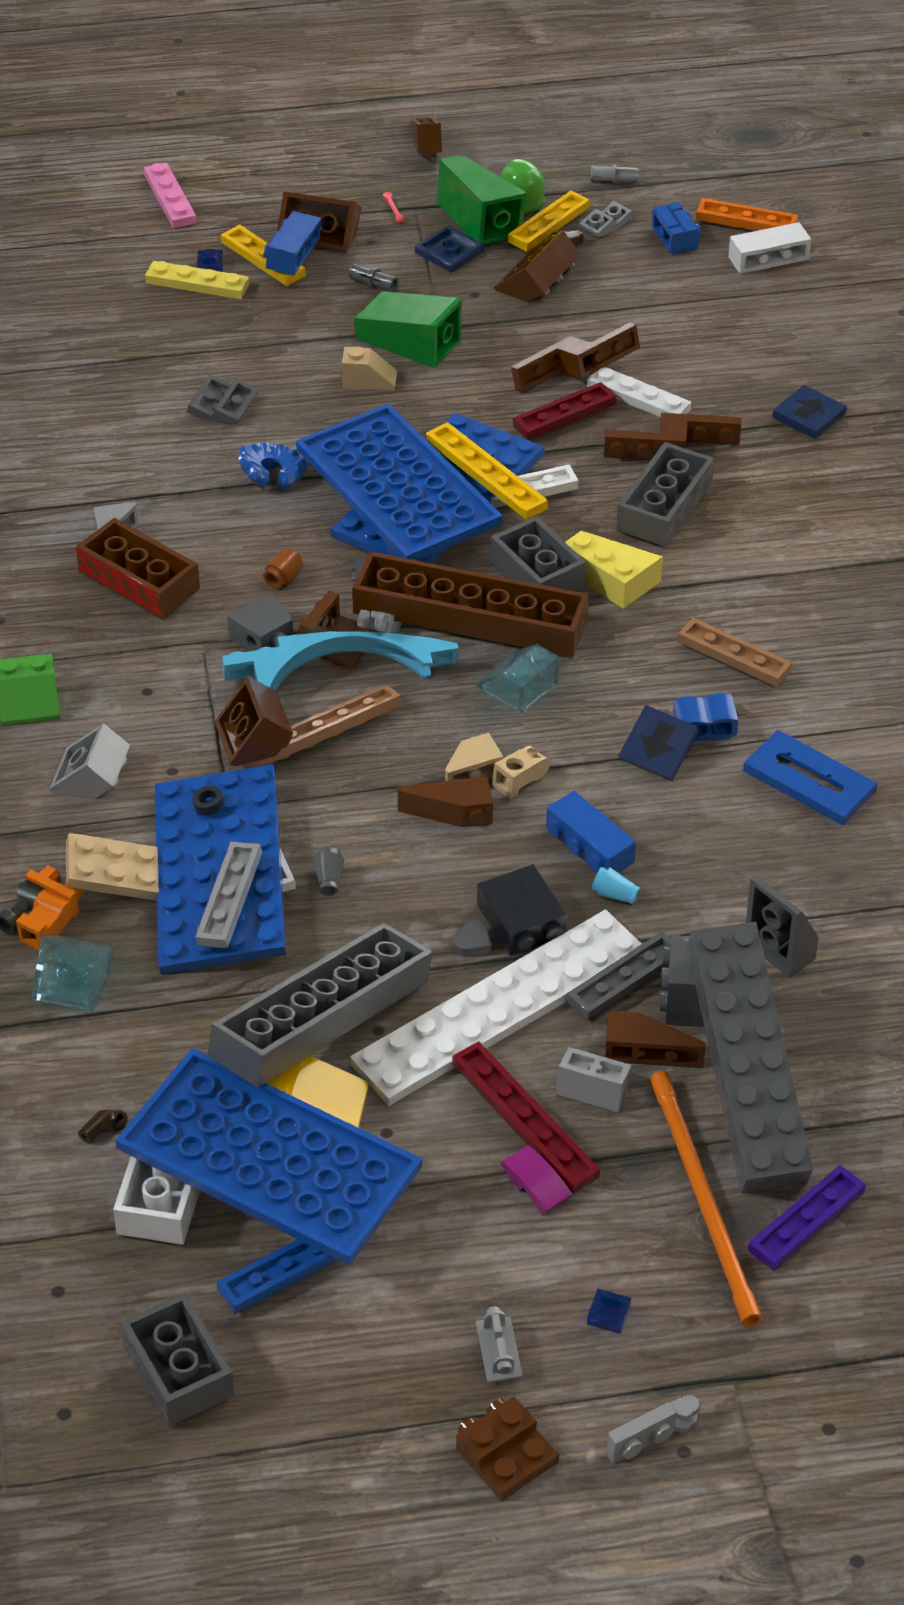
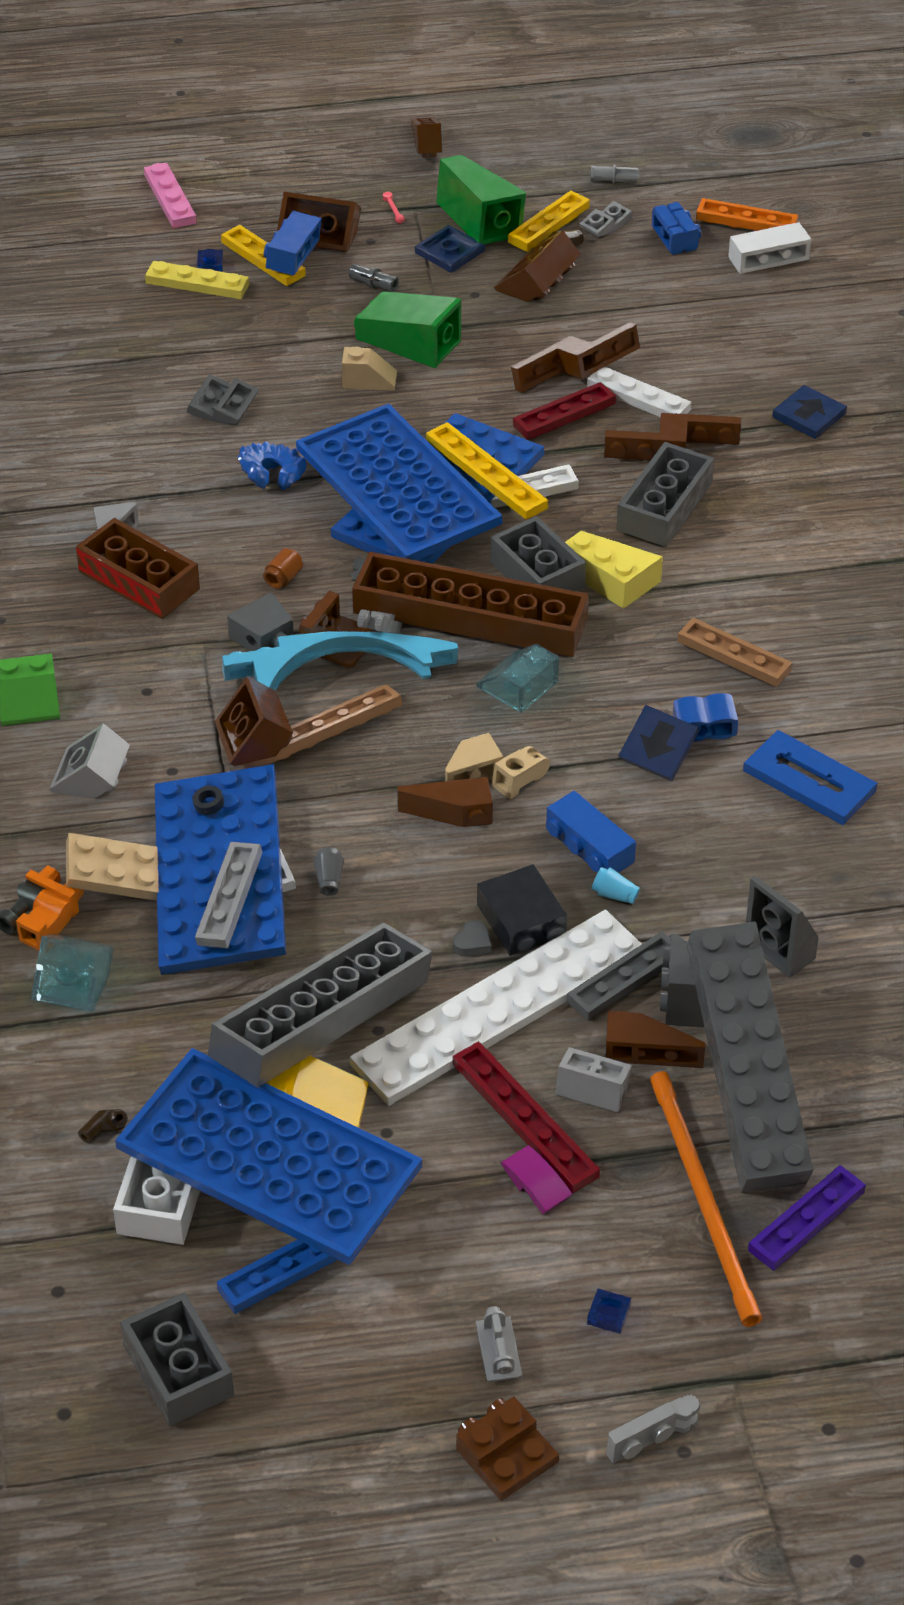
bright green piece [500,159,545,214] -> none

